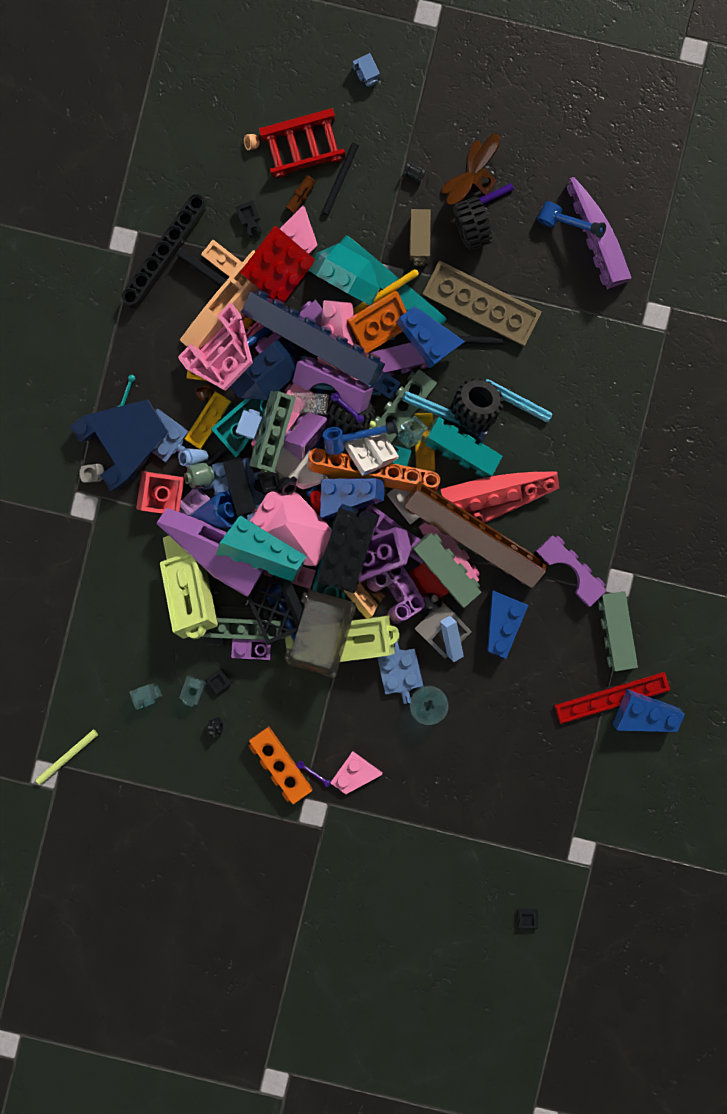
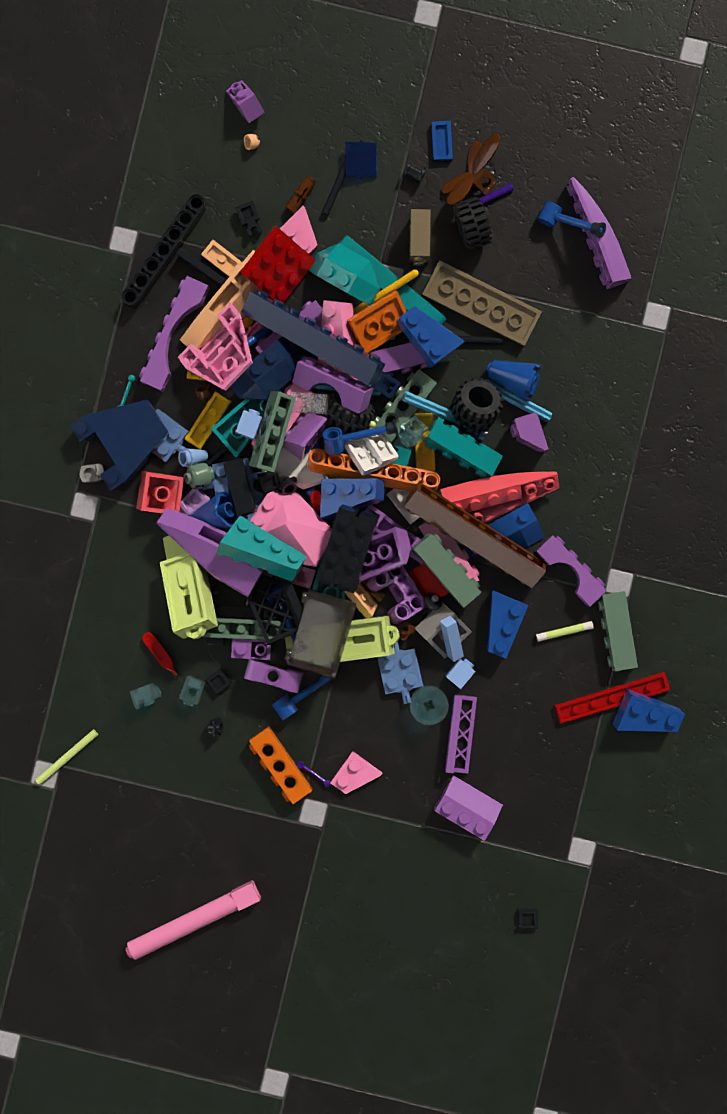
red fence [259,108,345,178] -> none
dark purple hinge [331,393,364,423] -> none
medium blue brick [353,53,380,87] -> none
none -> bright pink brick [126,880,261,960]
none -> medium lavender arch [139,276,210,392]
none -> red piece [143,632,178,676]
none -> medium lavender slope [226,80,265,123]
none -> medium lavender beam [244,659,304,693]
none -> blue piece [272,664,341,720]
none -> clear blue piece [345,140,377,179]
none -> reddish brown plate [394,619,416,640]
none -> blue tile [431,121,453,162]
none -> medium lavender slope [434,775,503,841]
none -> light blue brick [445,658,476,689]
none -> medium lavender fence [445,694,477,773]
none -> blue wedge [461,503,544,558]
none -> blue cone [486,360,542,401]
none -> medium lavender slope [509,412,548,453]
none -> yellowish green bar [536,621,594,642]

